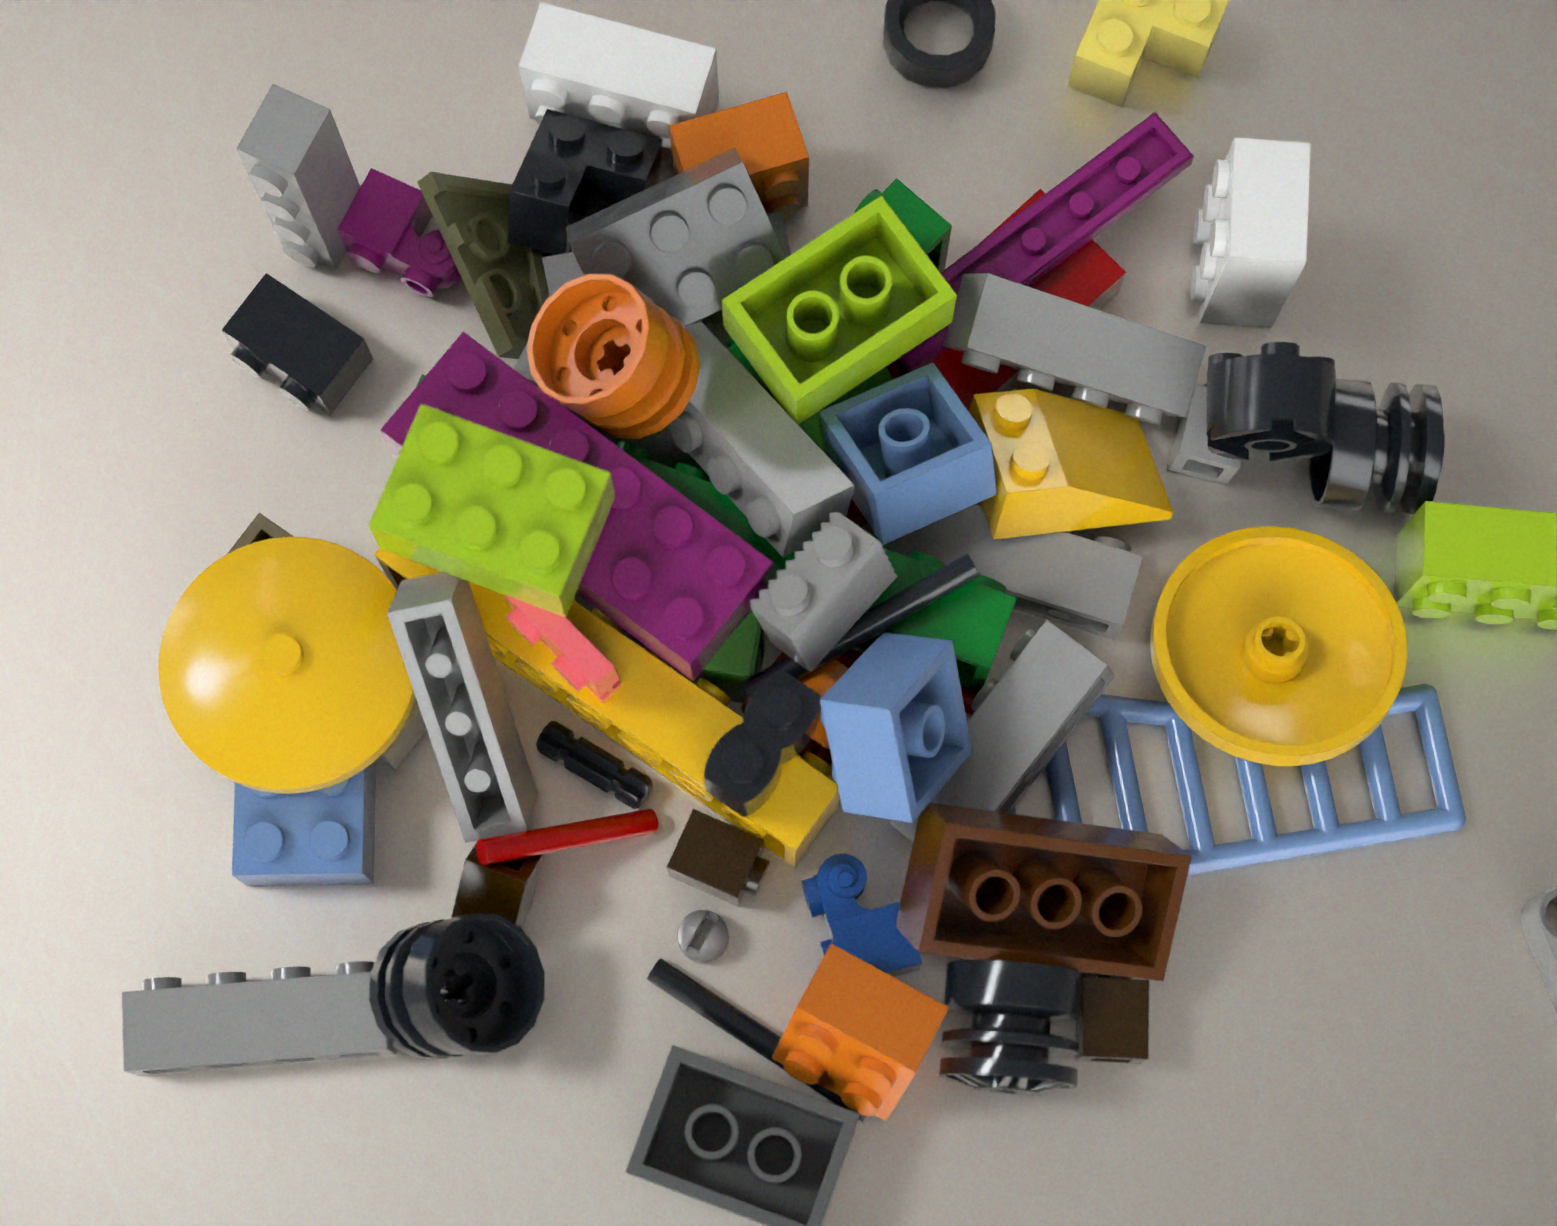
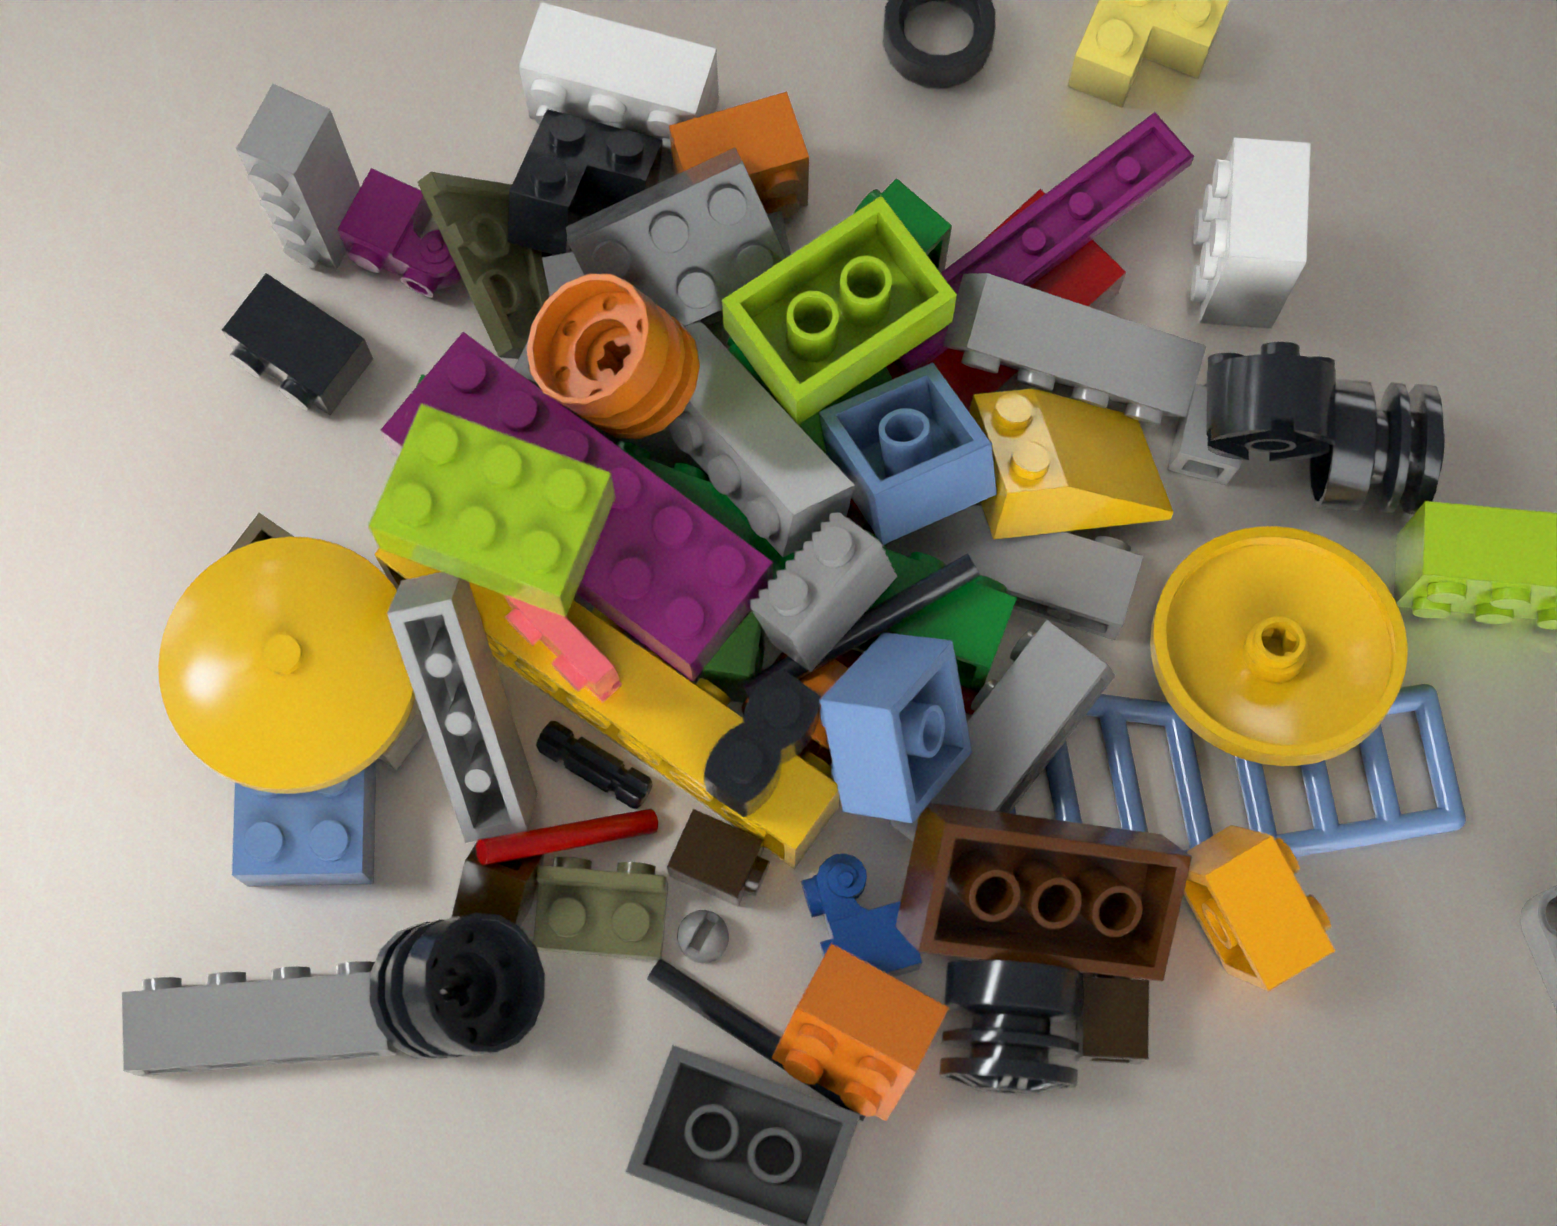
none -> olive bracket [533,857,669,960]
none -> light orange brick [1184,825,1336,991]

